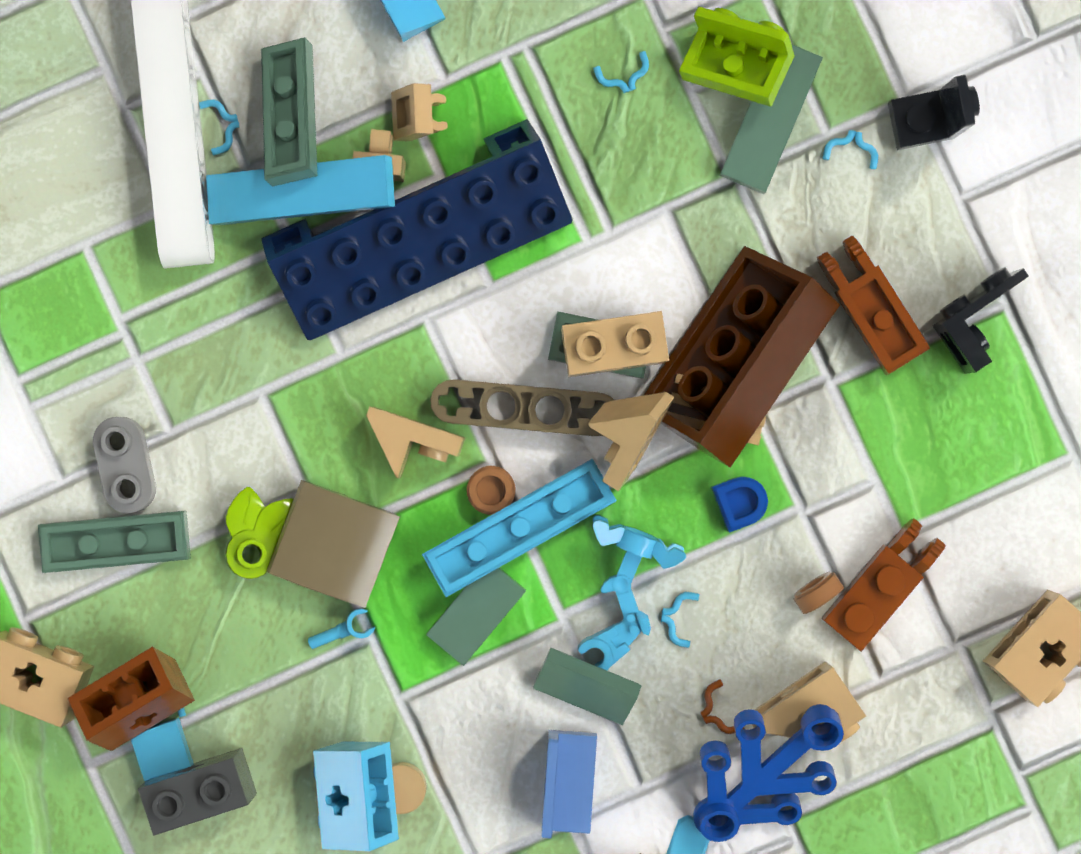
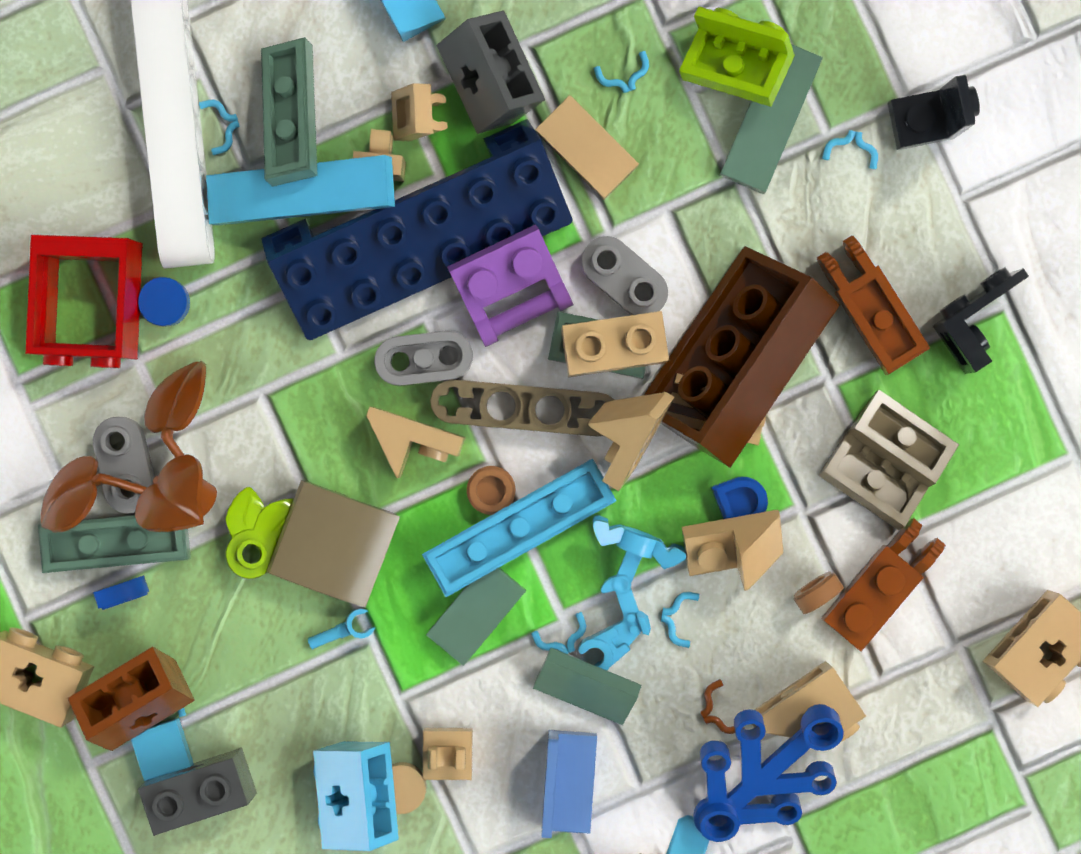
none -> red window [25,235,143,368]
none -> dark orange plant [41,361,217,533]
none -> blue tile [93,575,149,610]
none -> blue tile [138,277,190,327]
none -> light grey plate [374,331,473,386]
none -> tan tile [423,728,473,780]
none -> dark grey brick [436,10,545,134]
none -> medium lavender plate [447,225,573,347]
none -> medium azure piece [531,612,587,654]
none -> tan tile [535,95,639,200]
none -> light grey plate [582,236,668,315]
none -> tan slope [682,510,783,591]
none -> dark tan slope [818,390,959,530]

